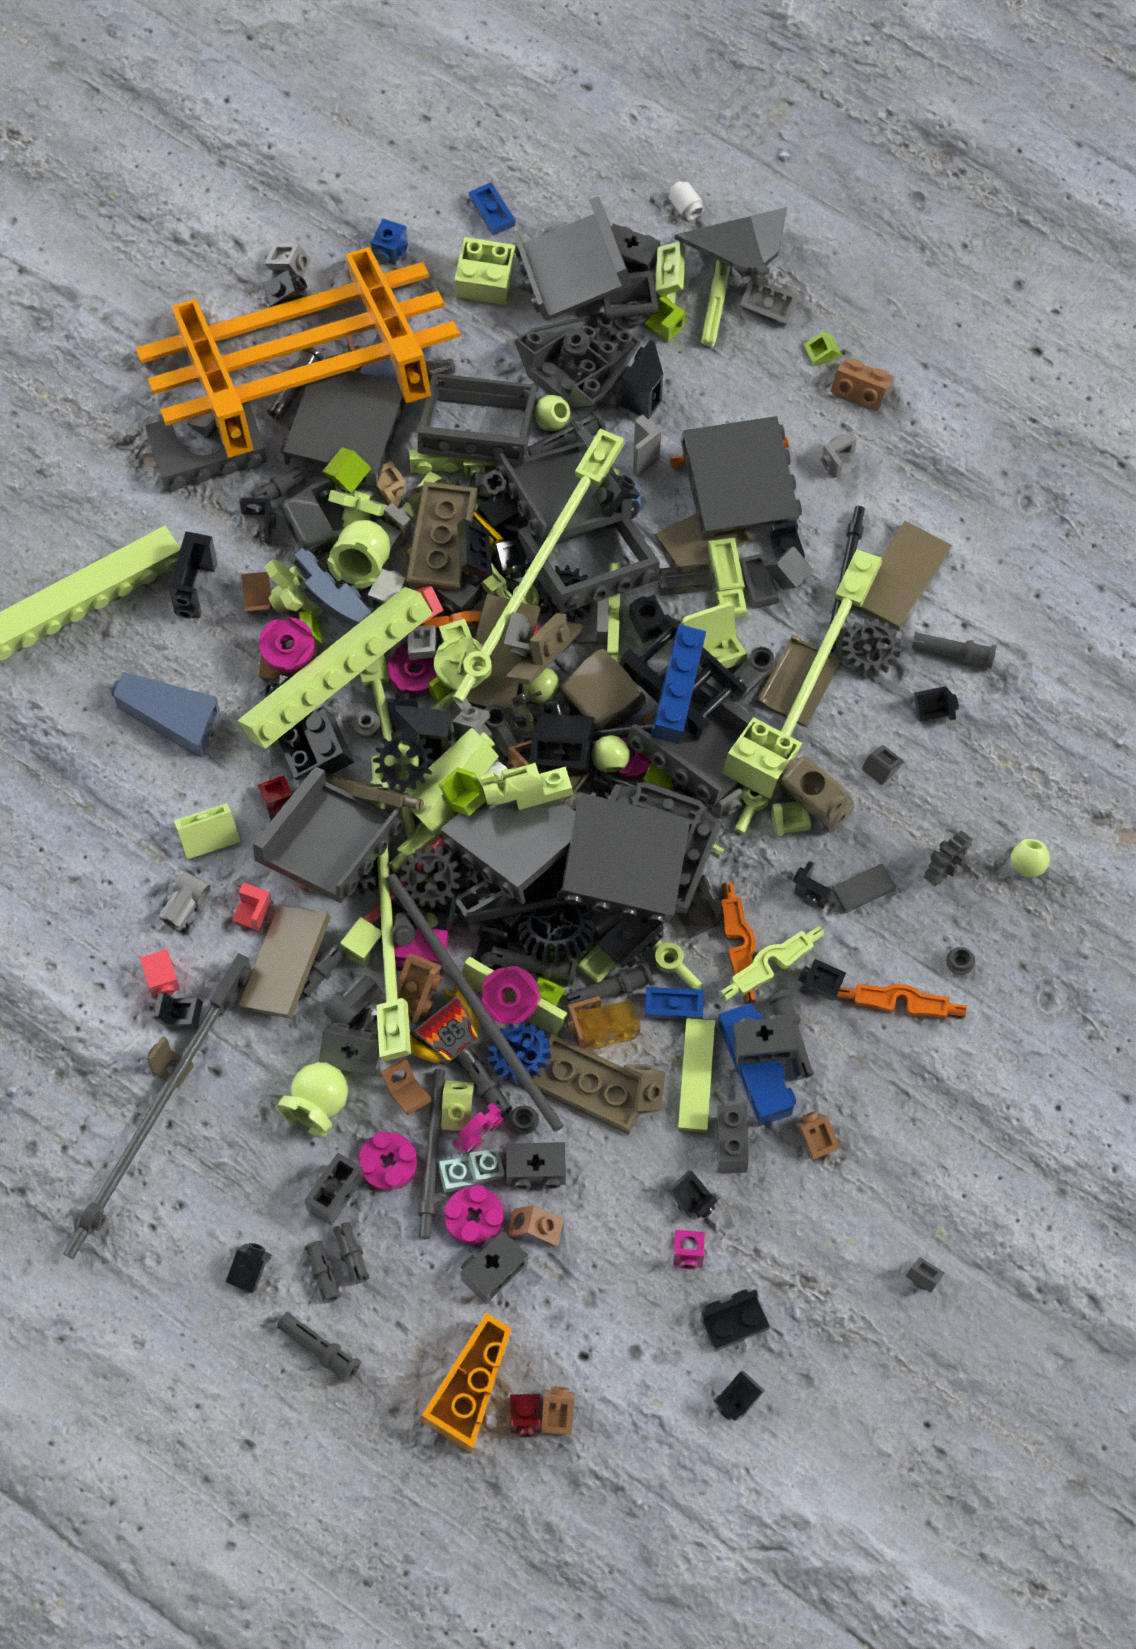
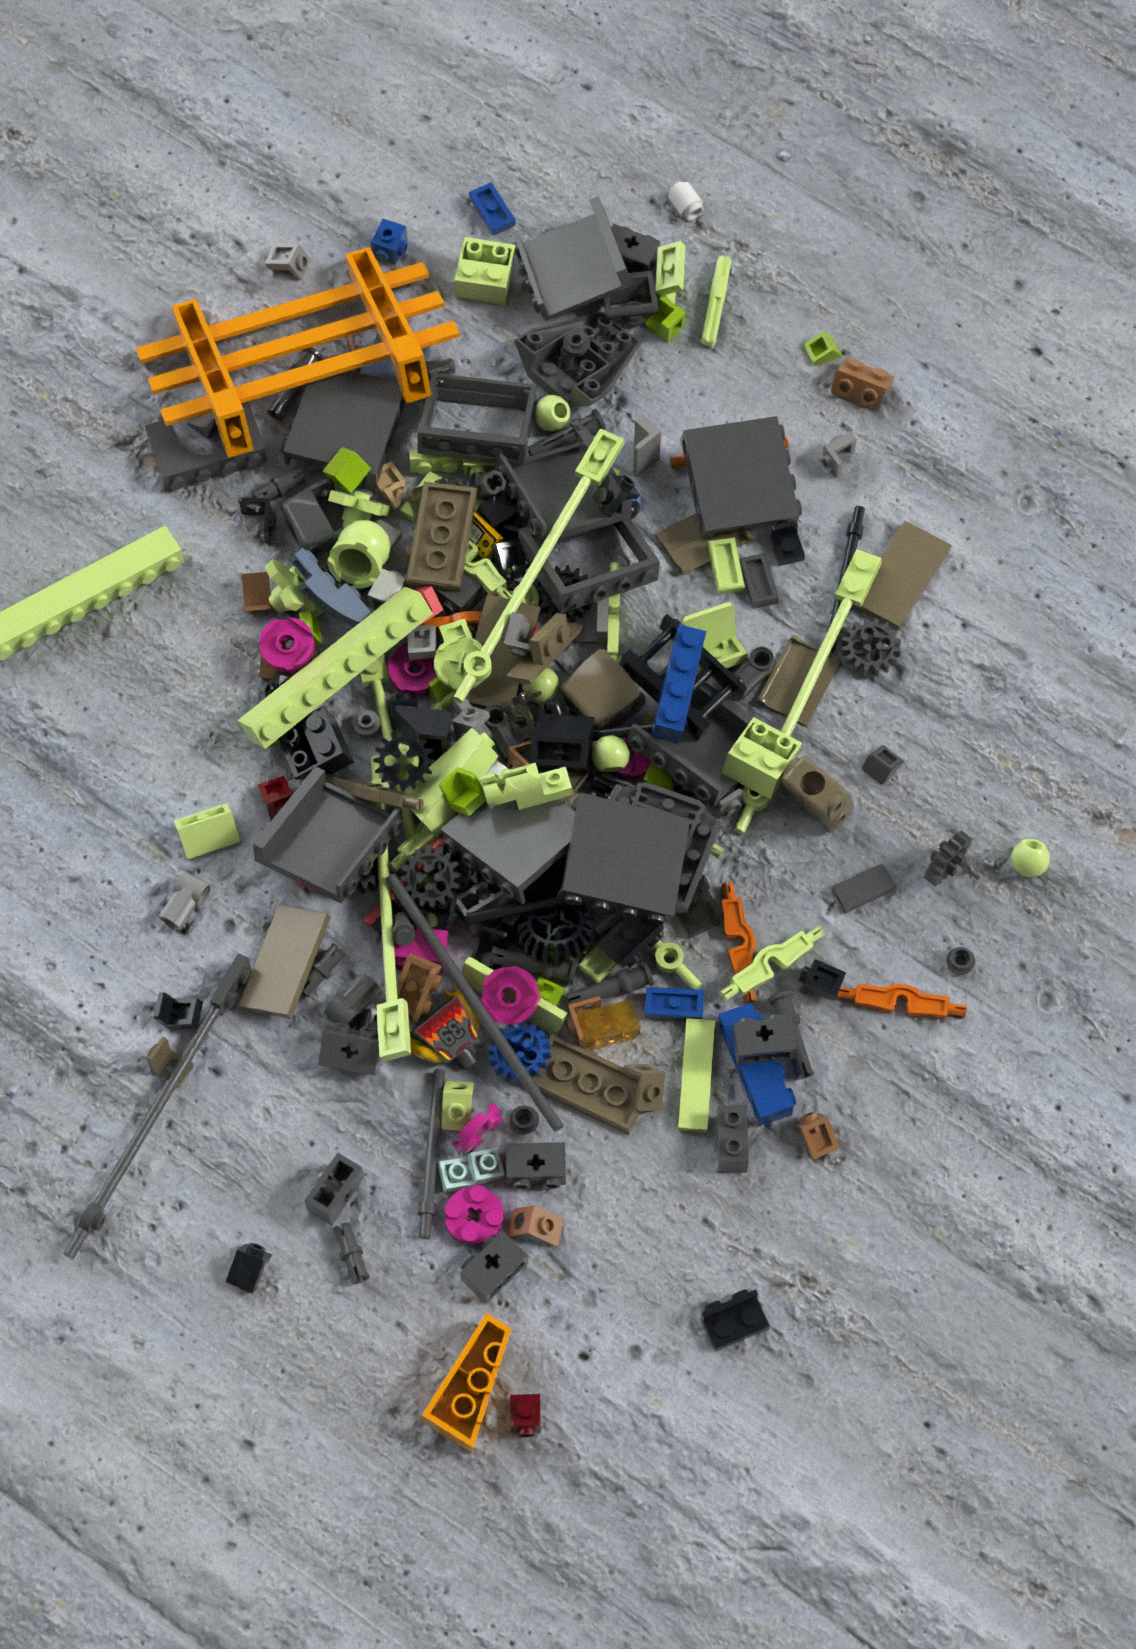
sand blue slope [112,672,219,757] -> none
coral brick [140,949,180,998] -> none
black panel [168,531,217,618] -> none
coral panel [233,882,272,932] -> none
black bracket [263,270,308,307] -> none
yellowish green tile [277,1062,348,1138] -> none
dark grey pin [277,1312,361,1383] -> none
dark grey pin [304,1241,341,1303] -> none
yellowish green panel [340,917,382,968] -> none
dark pink plate [359,1131,417,1192] -> none
medium nougat bracket [381,1058,431,1115] -> none
light grey bracket [384,503,412,551] -> none
black bracket [457,519,492,587] -> none
dark grey pin [466,1060,512,1117] -> none
medium nougat bracket [541,1386,575,1435] -> none
black slope [620,340,663,420] -> none
black brick [629,595,665,643] -> none
clear smoke bracket [658,563,715,596] -> none
black bracket [667,1171,720,1218] -> none
dark pink bracket [673,1230,705,1269] -> none
dark grey panel [674,207,787,287] -> none
black bracket [713,1370,765,1421] -> none
yellowish green tile [715,588,747,618] -> none
light grey bracket [740,276,802,325] -> none
panel [764,547,813,590] -> none
yellowish green tile [771,801,811,836] -> none
black bracket [793,861,831,909] -> none
dark grey plate [906,1257,945,1293] -> none
dark grey pin [912,631,997,669] -> none
black bracket [914,686,959,722] -> none

